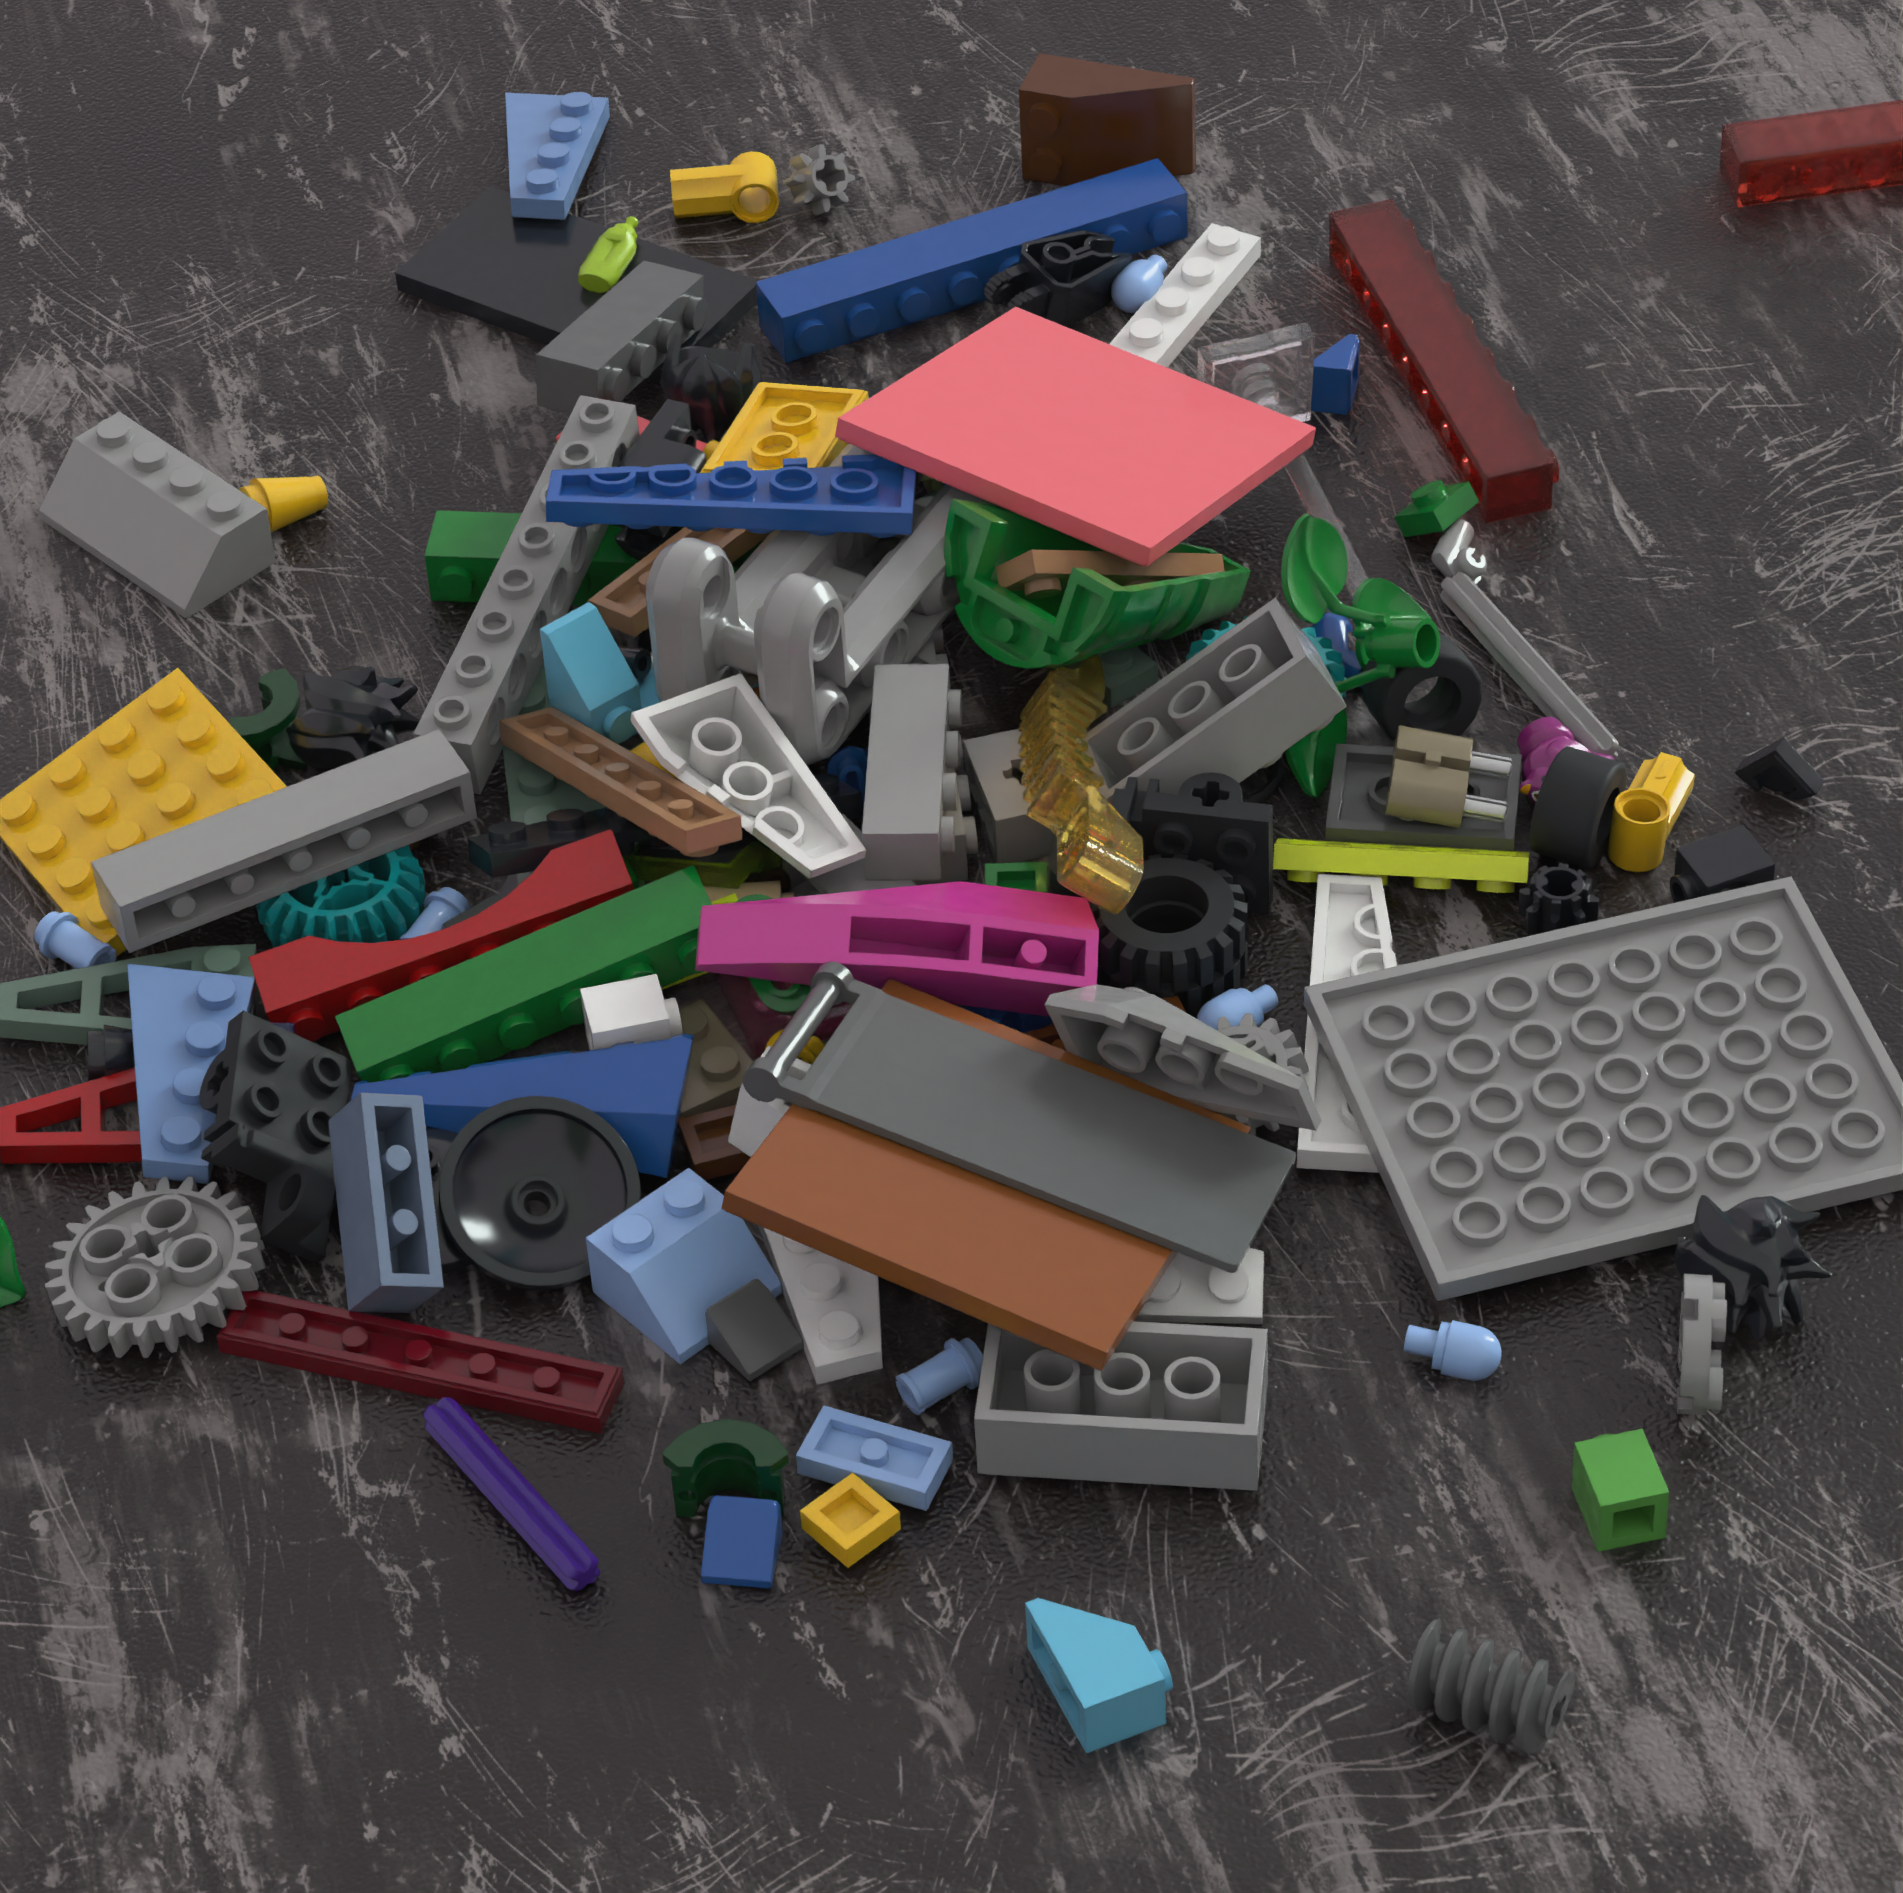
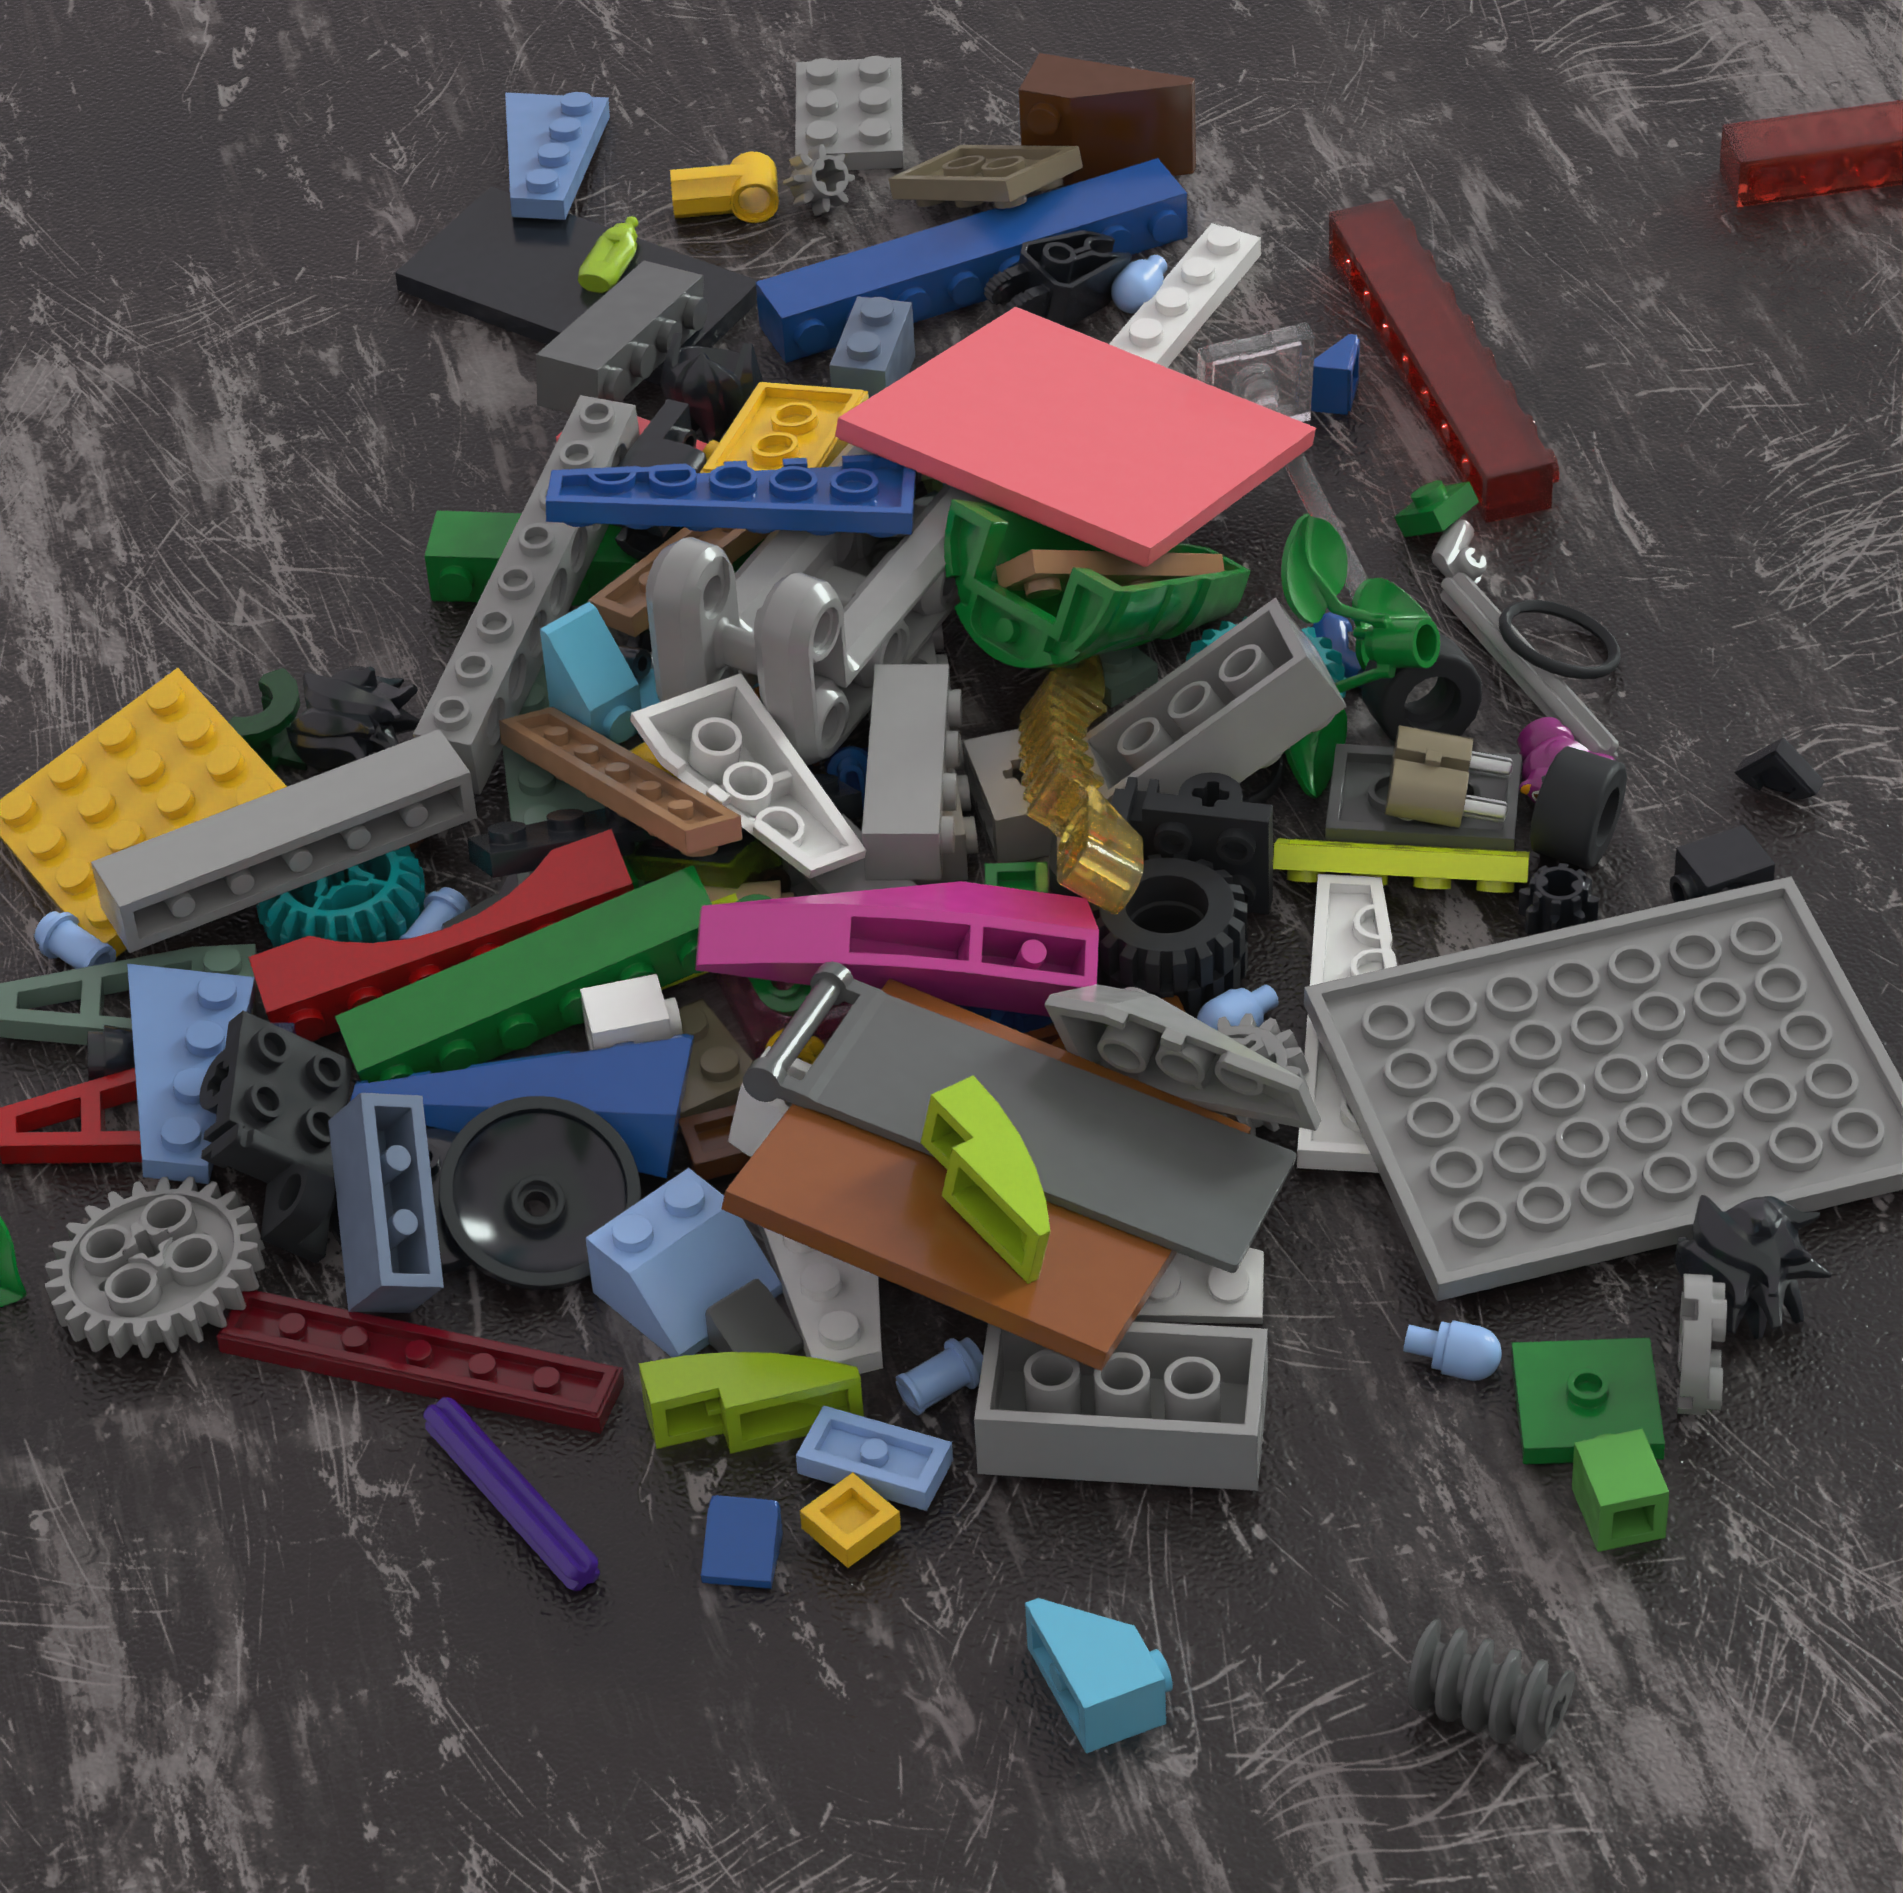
light grey slope [39,411,276,619] -> none
yellow cone [239,475,328,533] -> none
dark green piece [663,1419,789,1517] -> none
yellow piece [1607,752,1695,872] -> none
none -> lime slope [639,1352,864,1454]
none -> light grey plate [795,56,904,170]
none -> sand blue brick [829,296,915,398]
none -> dark tan plate [888,145,1083,209]
none -> lime slope [920,1075,1050,1284]
none -> black tyre [1499,600,1621,679]
none -> green plate [1511,1337,1665,1464]

